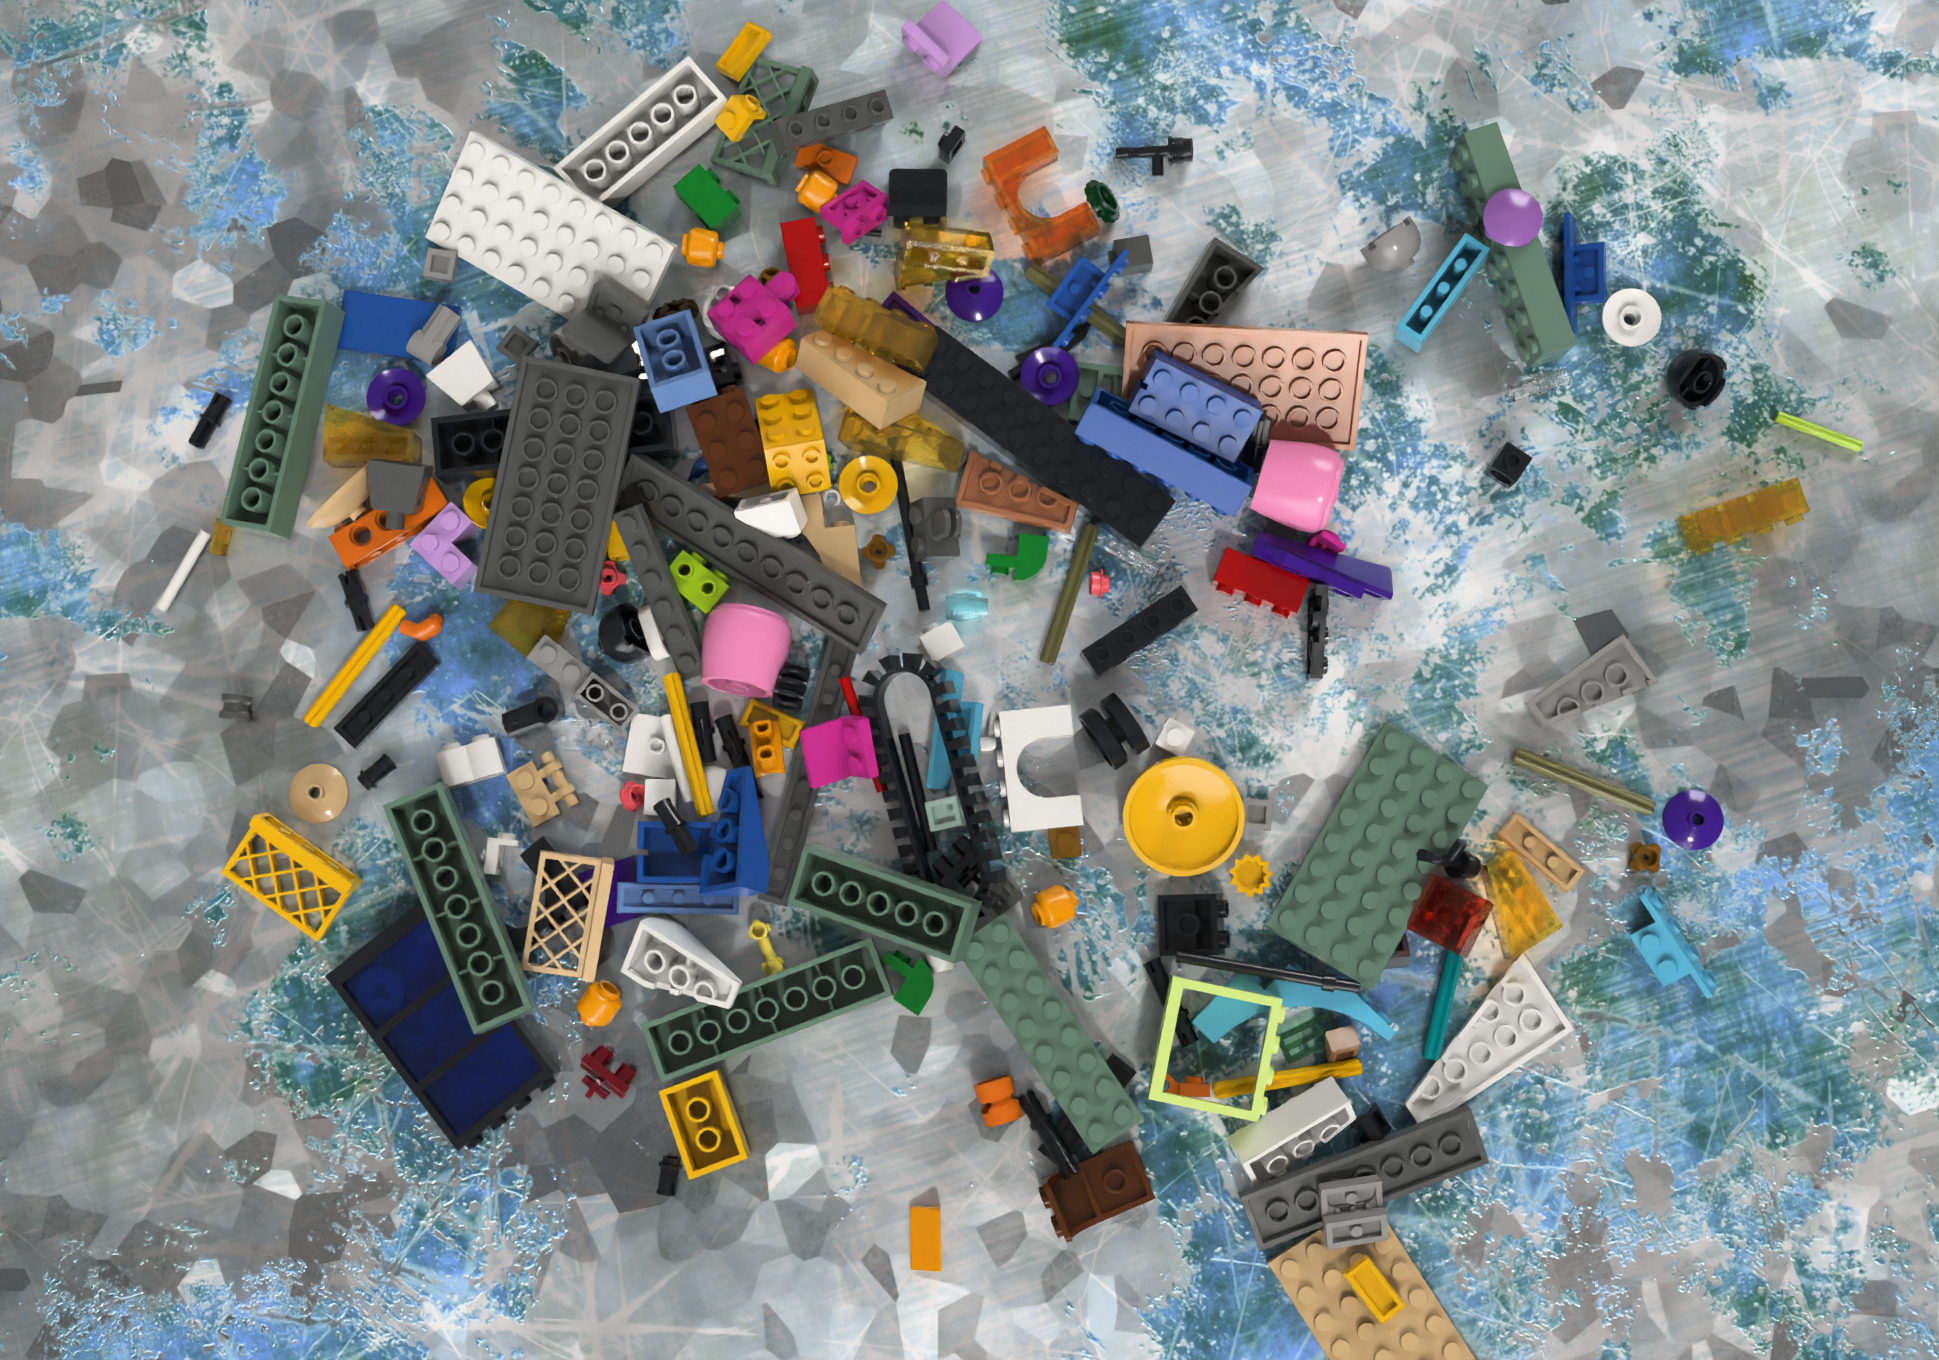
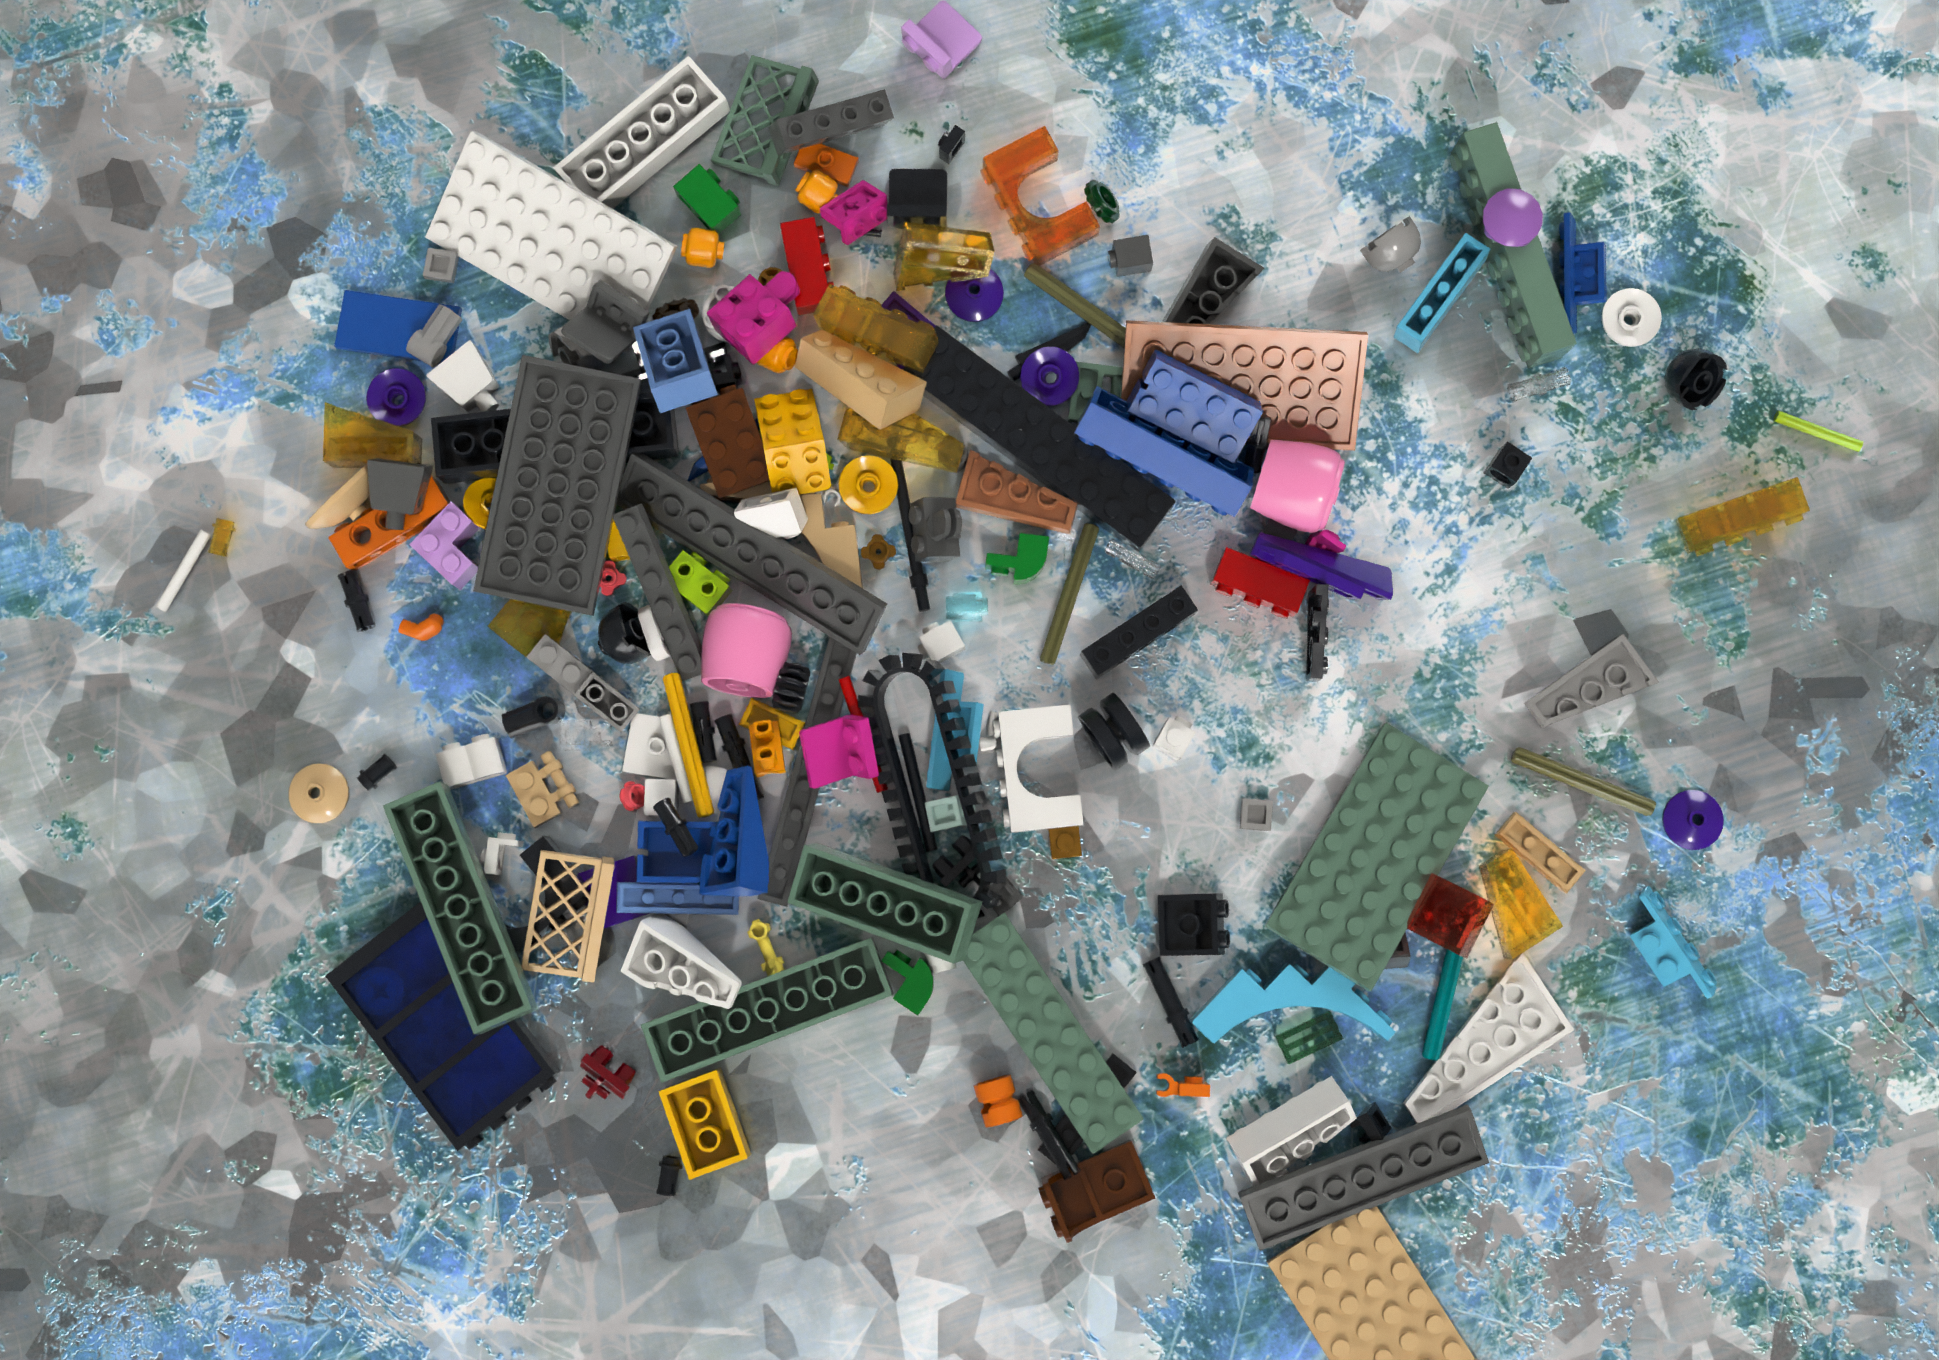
black axle [189,392,233,450] -> none
sand green brick [219,294,346,540] -> none
dark grey wheel [219,693,253,721] -> none
yellow fence [221,812,363,942] -> none
yellow axle [303,604,406,728] -> none
black tile [333,642,441,749] -> none
dark grey tile [496,325,539,367] -> none
light orange head [576,981,622,1027] -> none
yellow tile [714,21,773,82] -> none
yellow bracket [714,94,767,142] -> none
light orange slope [910,1206,941,1272] -> none
light orange head [1031,885,1078,929] -> none
blue bracket [1045,248,1129,349] -> none
coral plate [1089,569,1109,598] -> none
black piece [1116,136,1193,176] -> none
yellow dish [1123,756,1245,876] -> none
yellowish green window [1146,975,1286,1122] -> none
black bar [1175,950,1360,994] -> none
yellow axle [1212,1058,1363,1099] -> none
yellow piece [1229,854,1273,897] -> none
light grey slope [1318,1174,1388,1250] -> none
medium nougat slope [1325,1025,1361,1063] -> none
yellow tile [1342,1254,1406,1325] -> none
black piece [1416,838,1481,879] -> none
pearl gold plate [1629,842,1661,873] -> none

